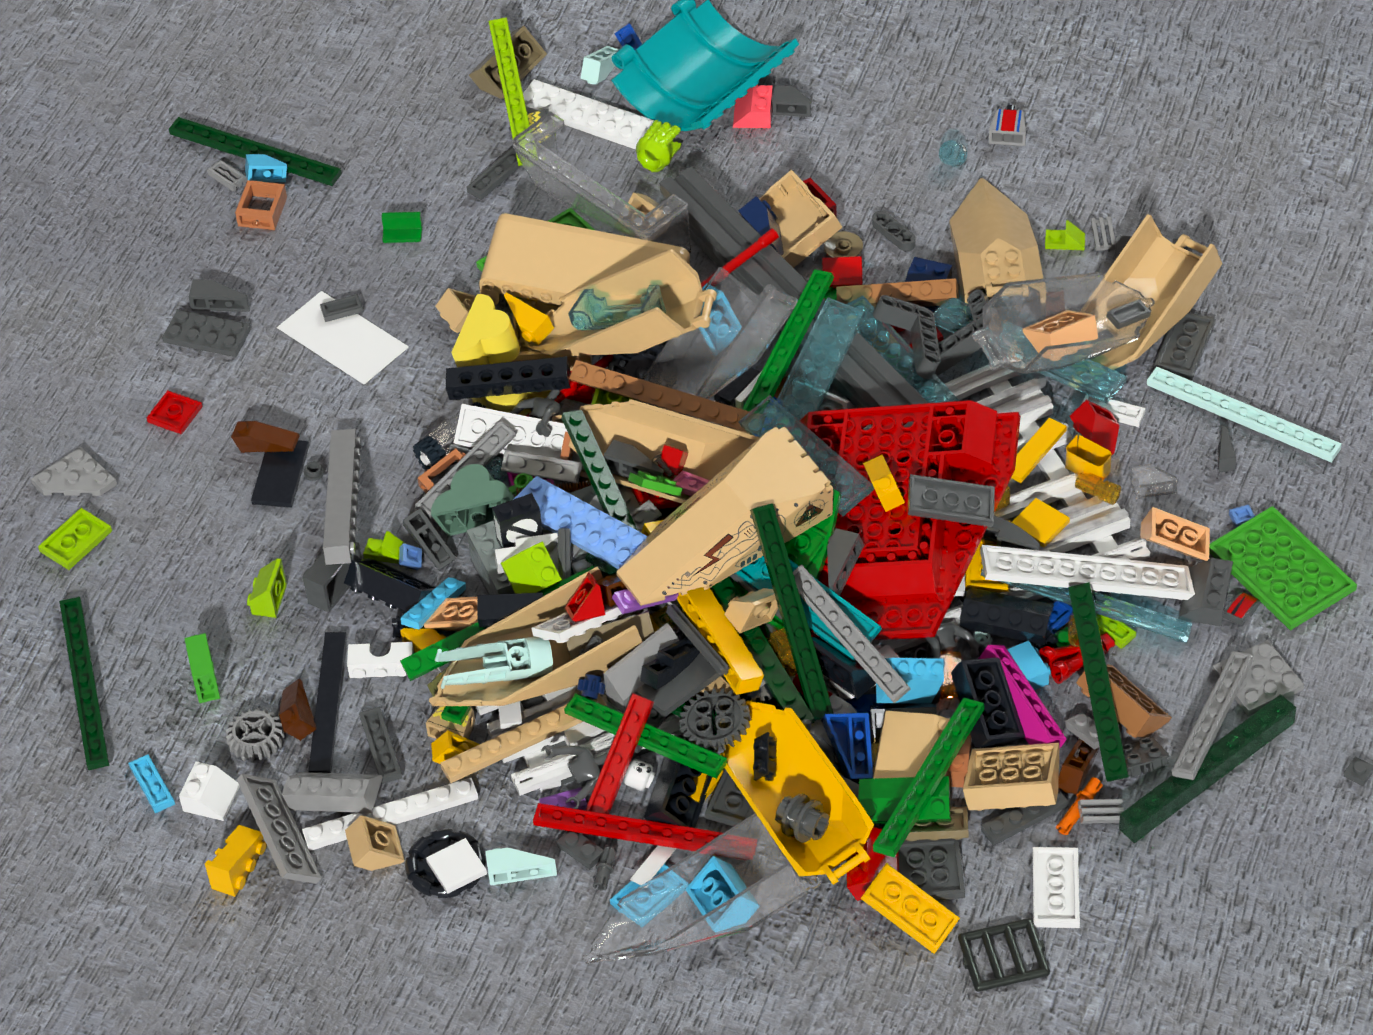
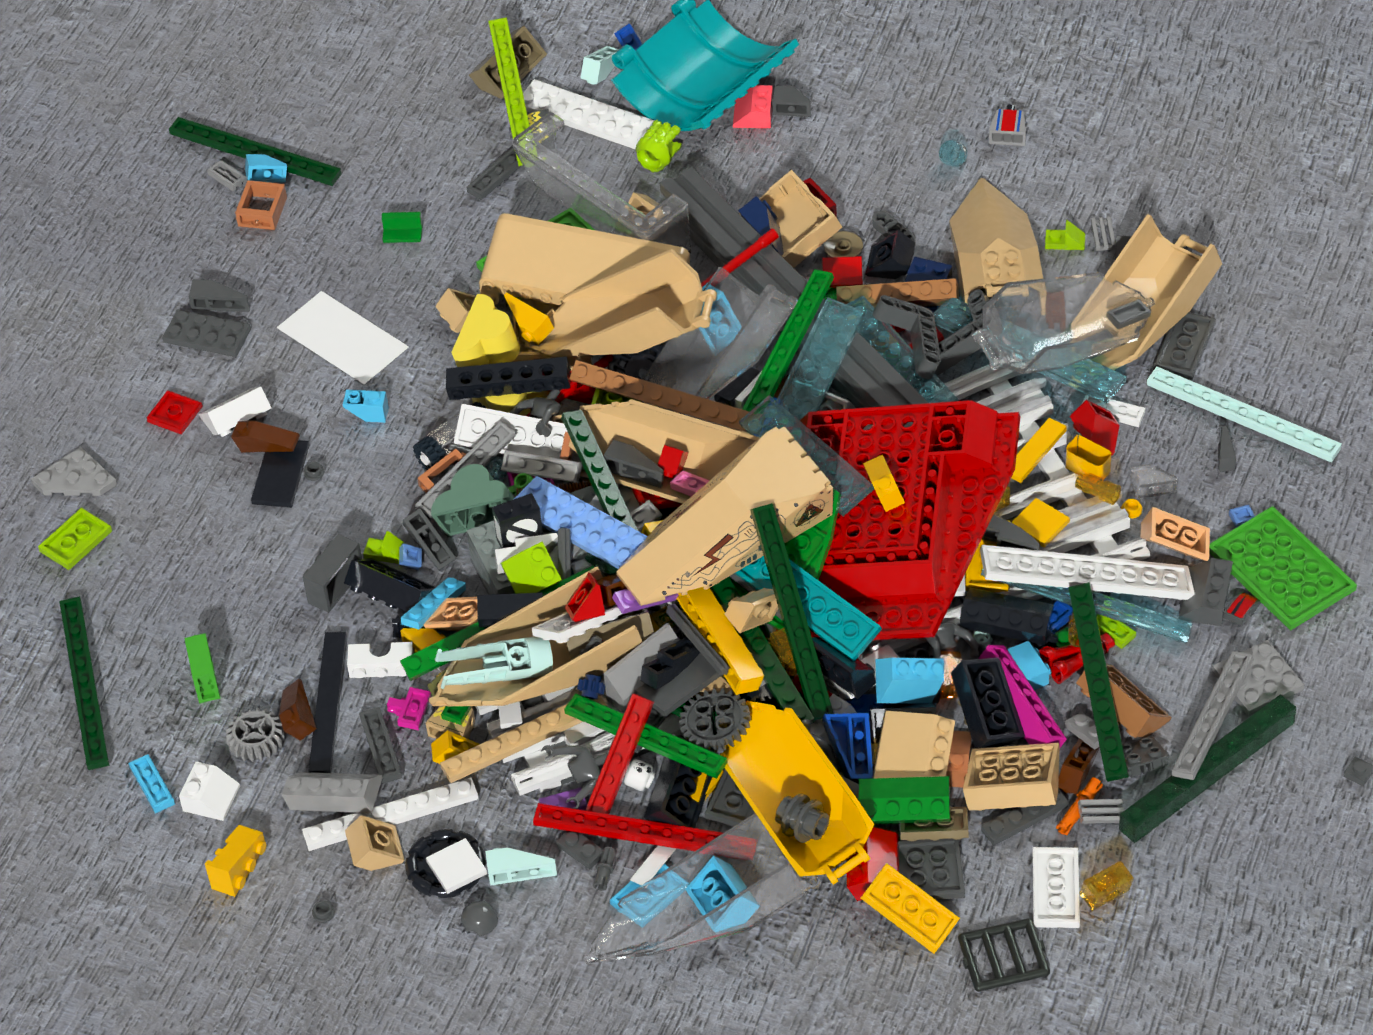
light grey plate [237,774,321,884] -> none
lime slope [247,558,287,618] -> none
dark grey tile [320,294,363,322] -> none
light grey brick [323,429,361,565] -> none
clear light blue windscreen [568,285,666,330] -> none
bright green plate [628,470,683,496] -> none
clear smoke piece [652,454,674,478] -> none
black hinge [753,732,776,781] -> none
light grey tile [793,565,911,703] -> none
dark grey slope [827,528,864,596] -> none
green plate [873,698,984,857] -> none
dark grey tile [907,474,995,527] -> none
light nougat slope [1022,310,1098,359] -> none
none -> white slope [199,386,271,437]
none -> dark grey plate [312,901,335,923]
none -> medium azure slope [343,390,389,423]
none -> dark pink hinge [387,687,431,730]
none -> dark grey hair [461,901,498,936]
none -> black slope [865,230,915,279]
none -> clear yellow brick [1079,861,1134,911]
none -> yellow plate [1121,499,1142,519]

